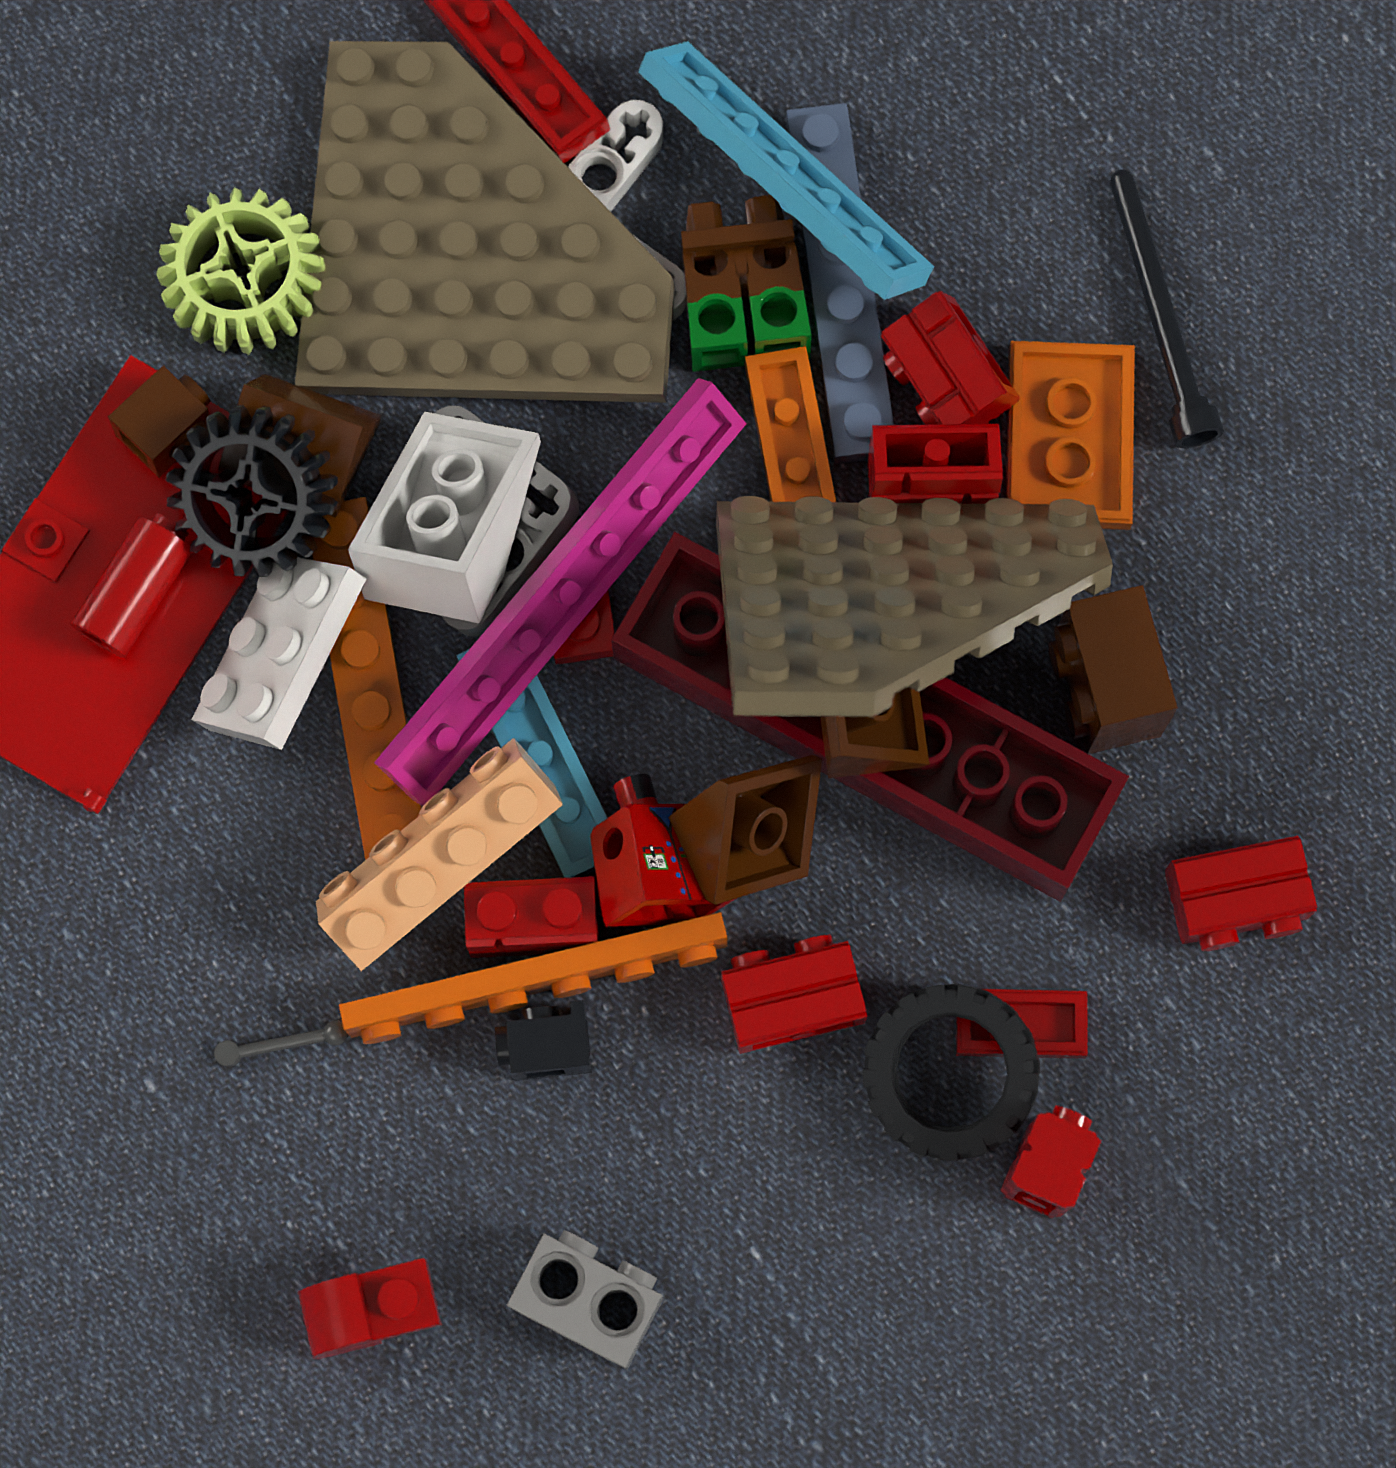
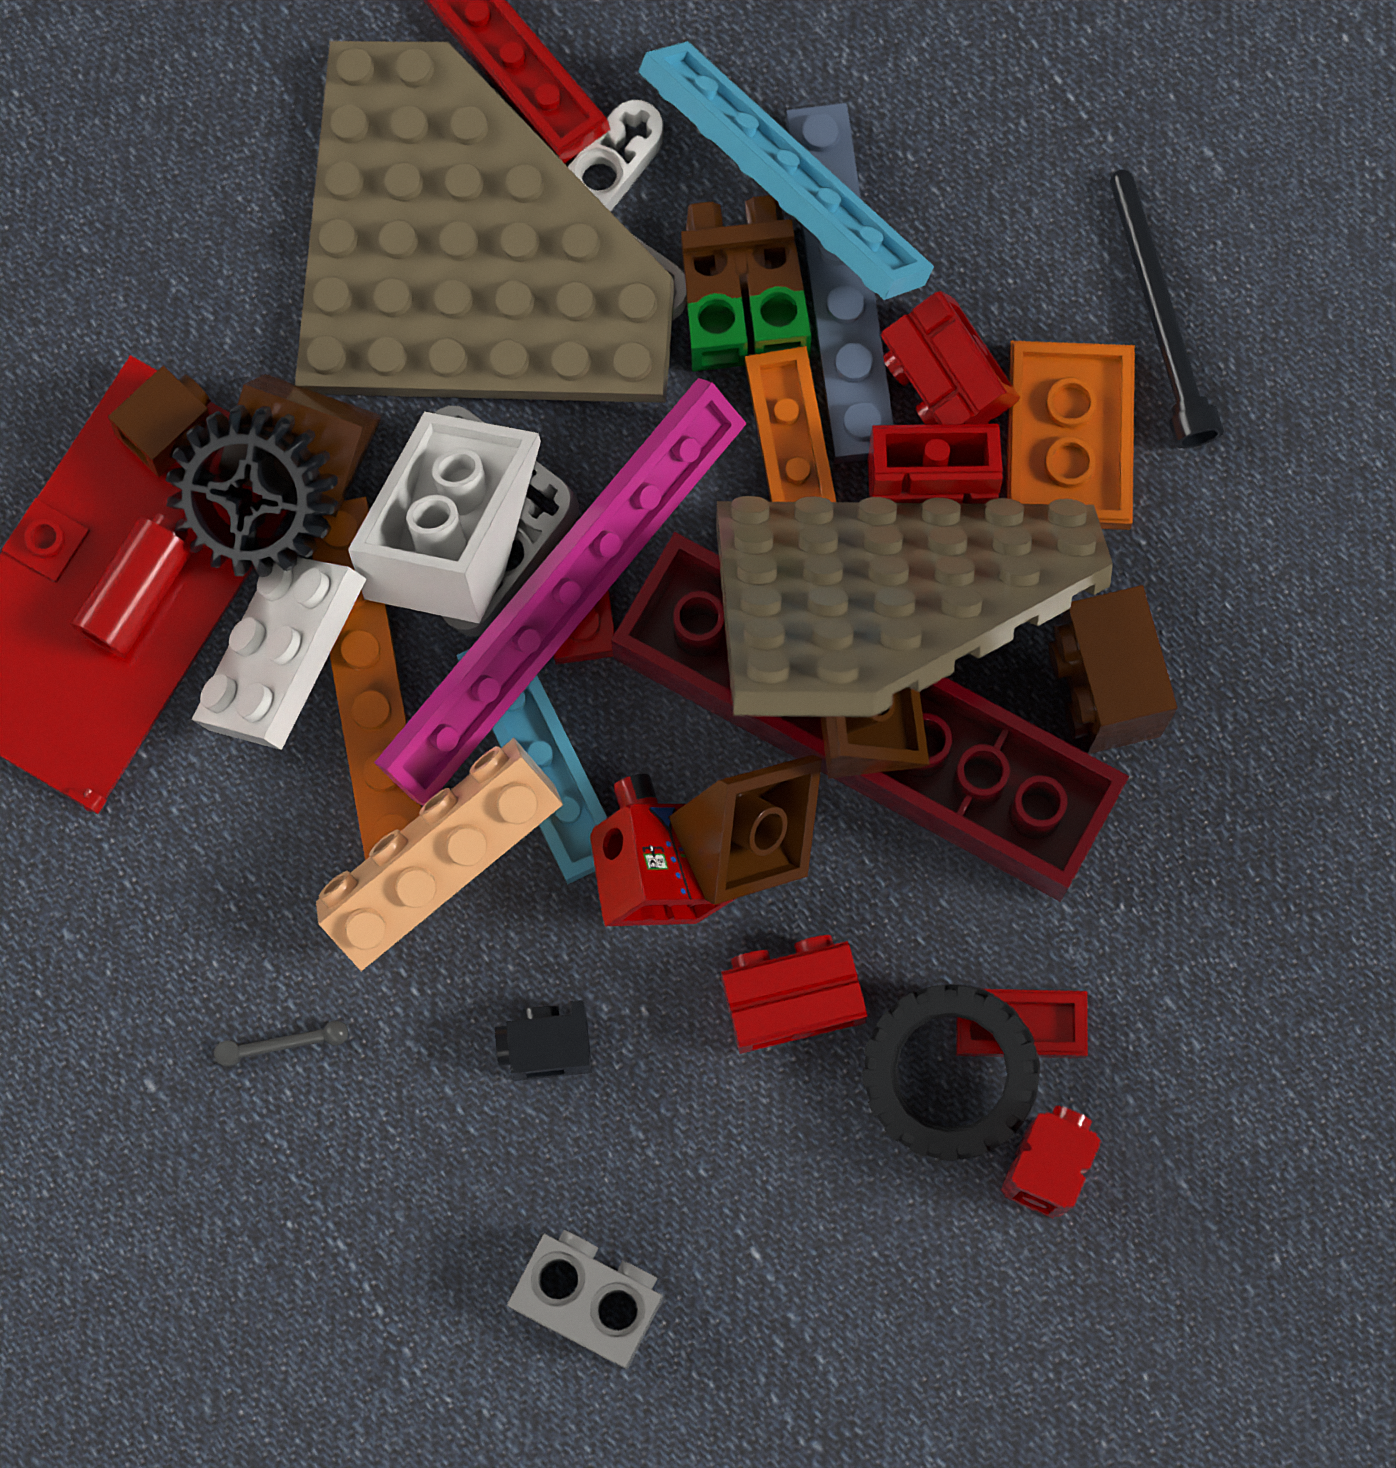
yellowish green gear [157,187,325,355] -> none
red brick [298,1258,442,1360] -> none
orange plate [339,912,727,1044] -> none
red brick [464,876,599,958] -> none
red brick [1165,835,1317,951] -> none

